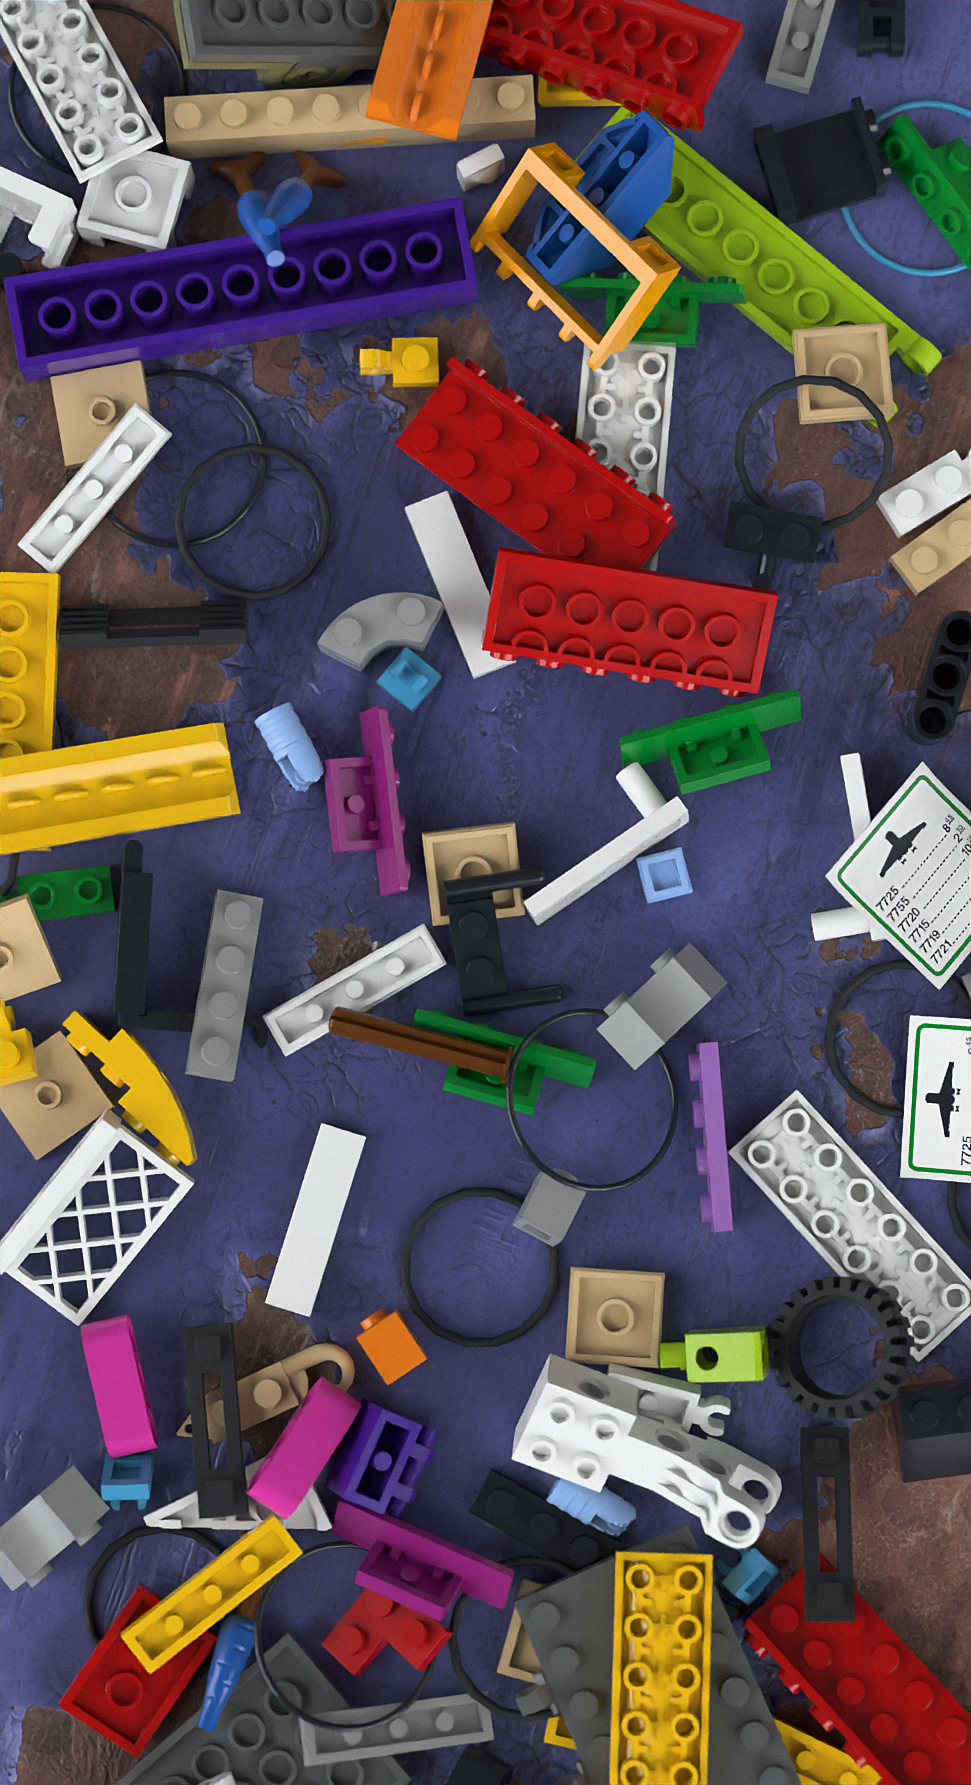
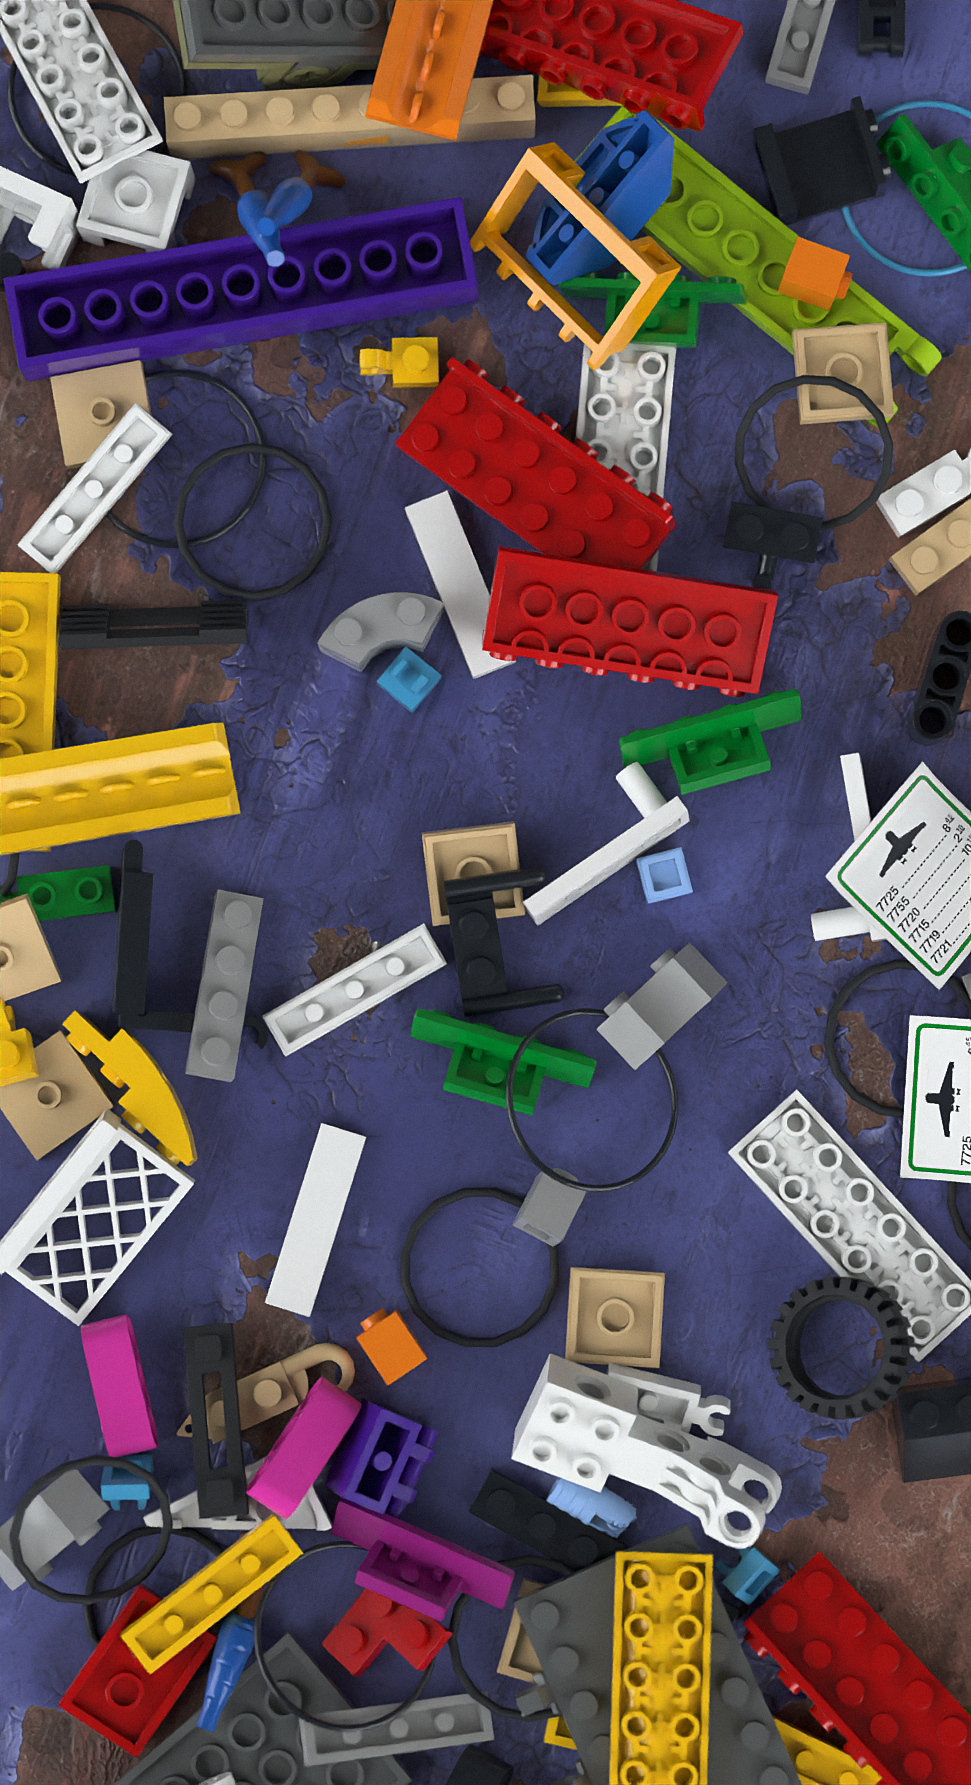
light blue hinge [254,702,325,792] -> none
magenta bracket [322,706,410,896] -> none
reddish brown axle [329,1006,515,1084] -> none
white tile [457,143,505,192] -> none
lime torso [660,1325,770,1383] -> none
medium lavender plate [688,1042,733,1232] -> none
black container [800,1427,855,1622] -> none
none -> black piece [9,1455,173,1605]
none -> orange brick [778,237,854,311]

